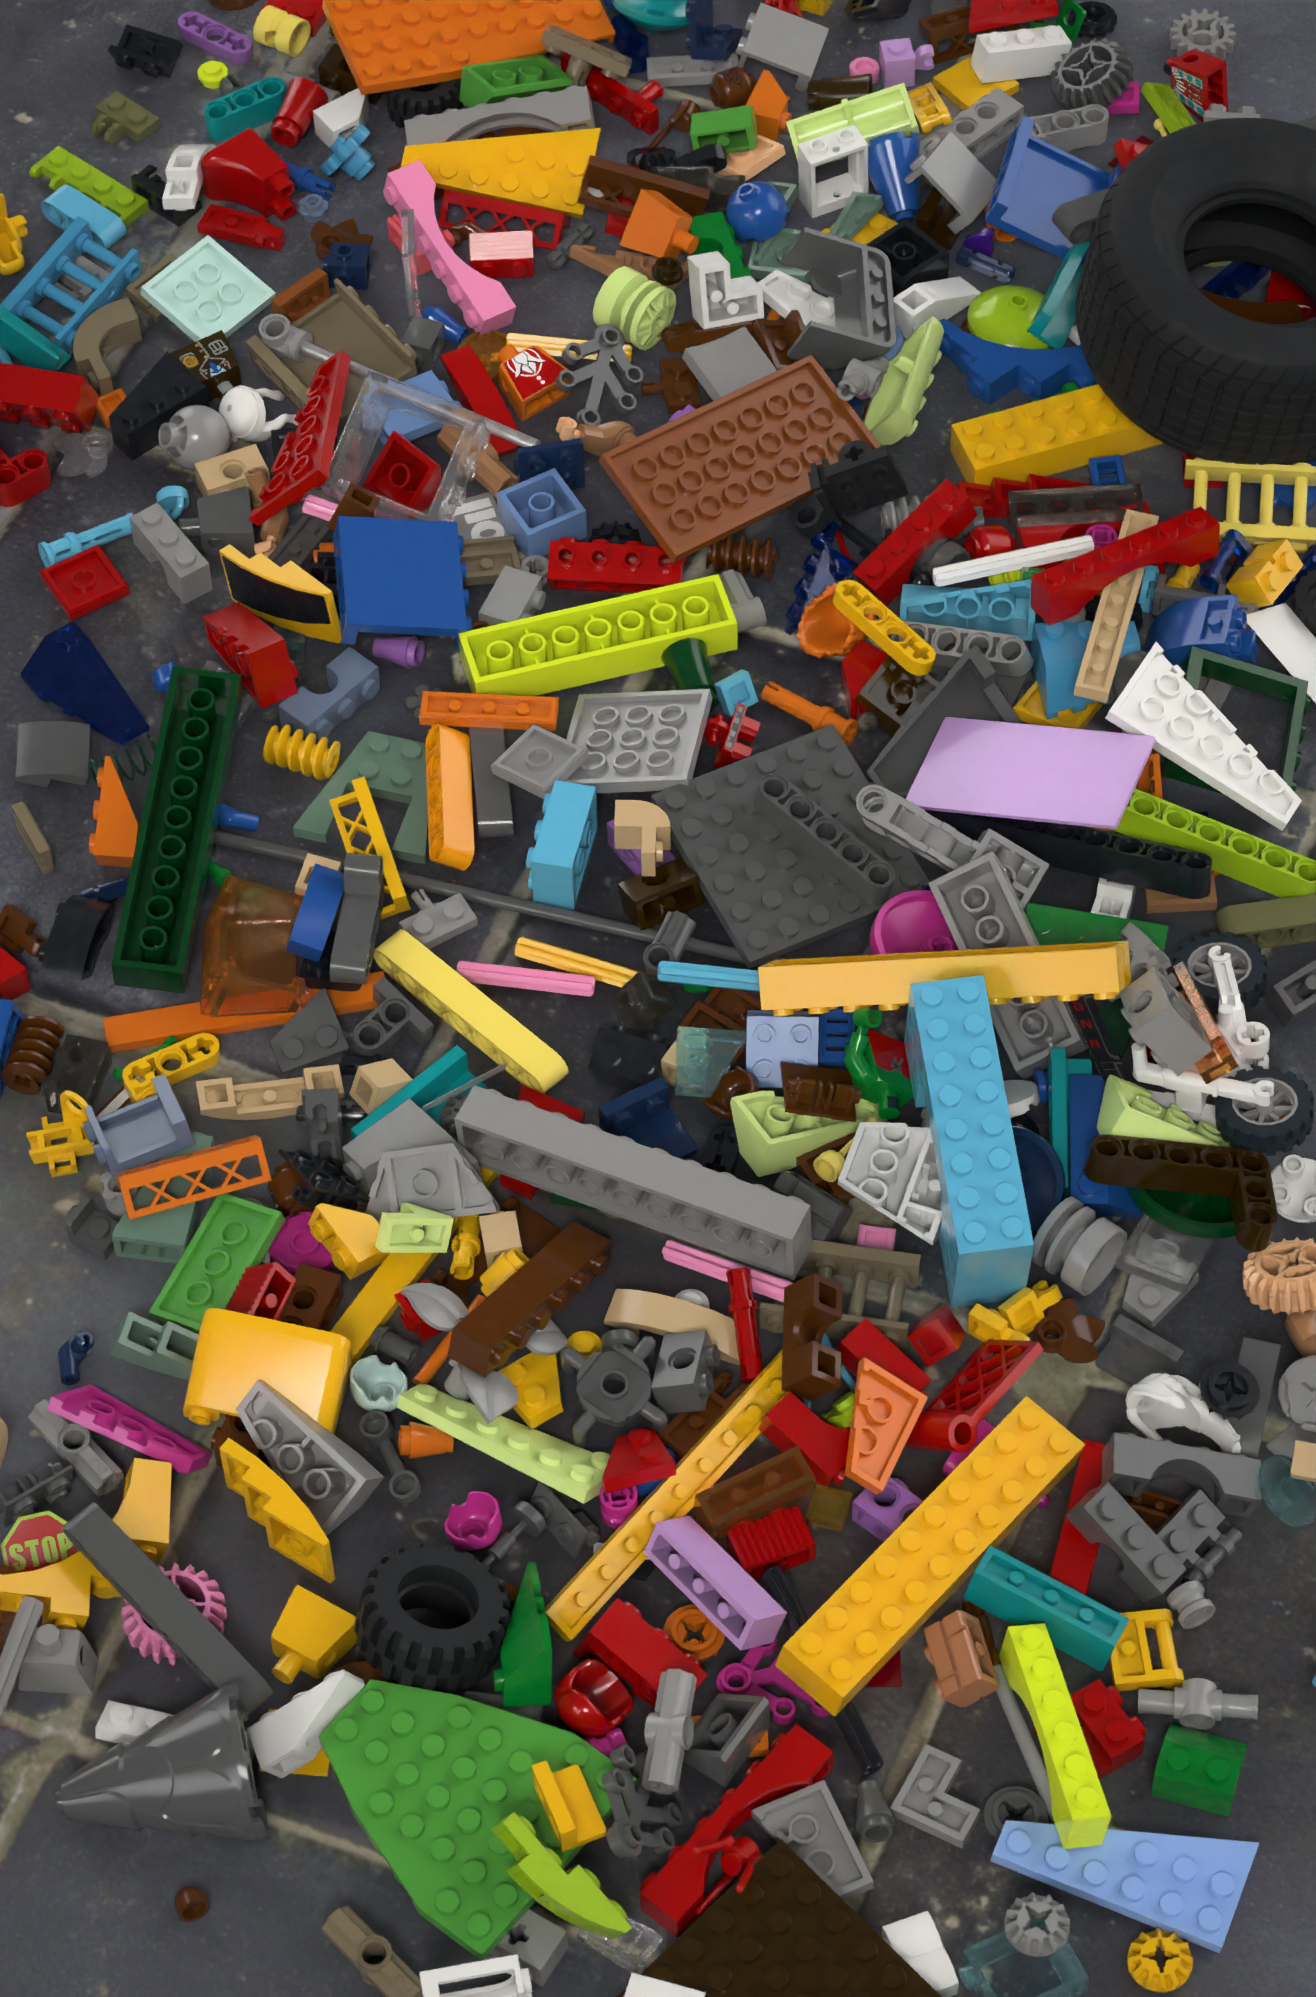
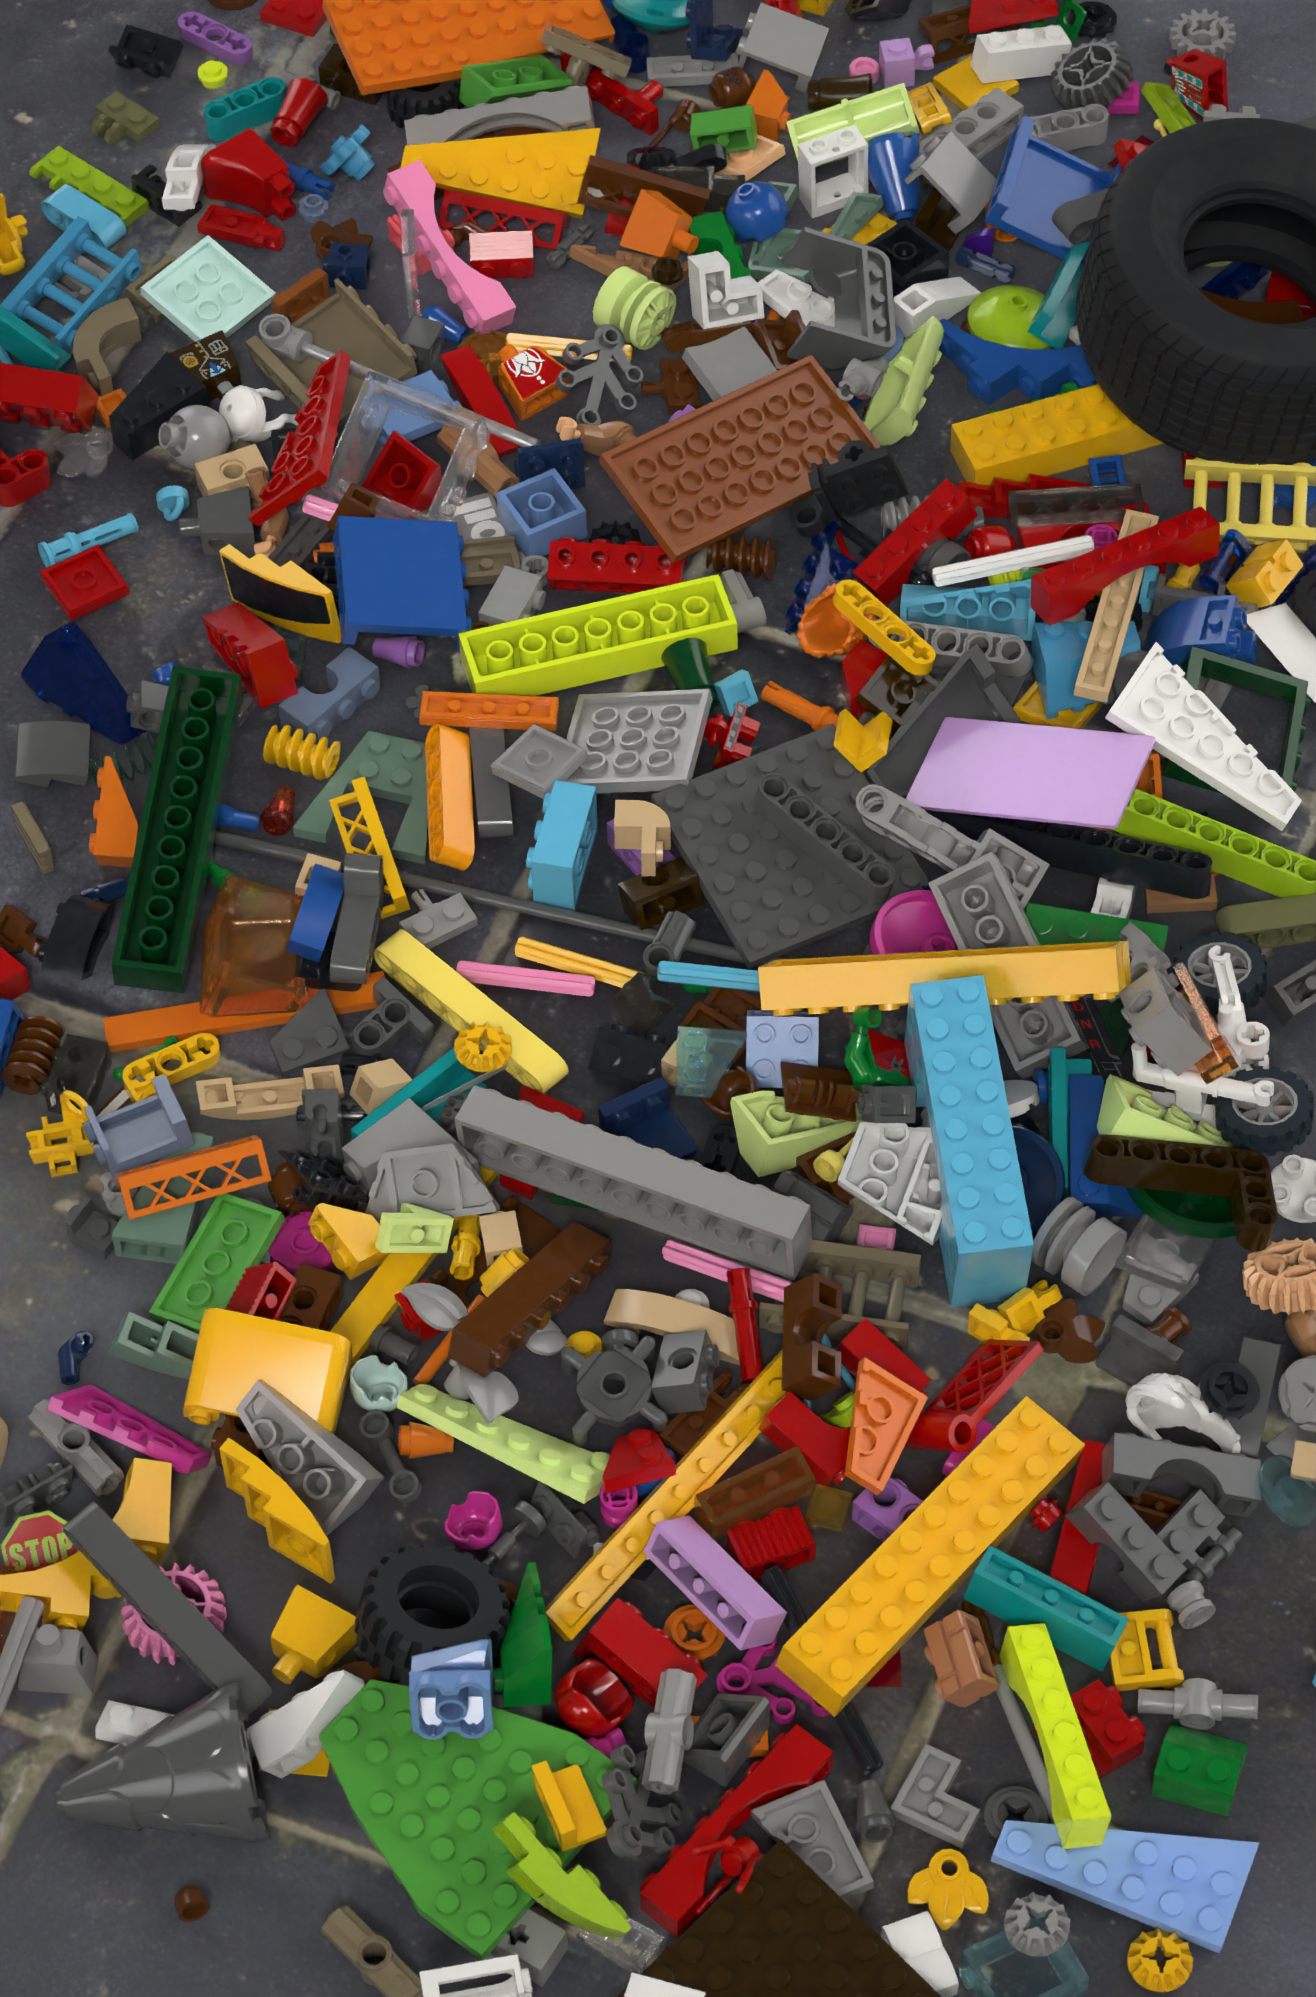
light grey arch [129,503,213,604] -> none
dark grey hinge [219,74,244,97] -> none
light yellow wheel [253,5,311,57] -> none
white slope [313,88,370,148] -> none
yellow wing [497,1352,563,1430] -> none
blue slope [819,1006,855,1066] -> none
red panel [907,1304,966,1367] -> none
none -> dark grey brick [126,680,169,733]
none -> clear red cone [260,785,295,836]
none -> medium blue piece [409,1639,494,1740]
none -> yellow gear [454,1021,512,1072]
none -> yellow panel [833,709,893,773]
none -> dark grey bracket [857,1084,916,1123]
none -> yellow plate [908,1849,989,1931]
none -> red plate [1029,1499,1064,1534]
none -> reddish brown bush [1146,1307,1192,1344]

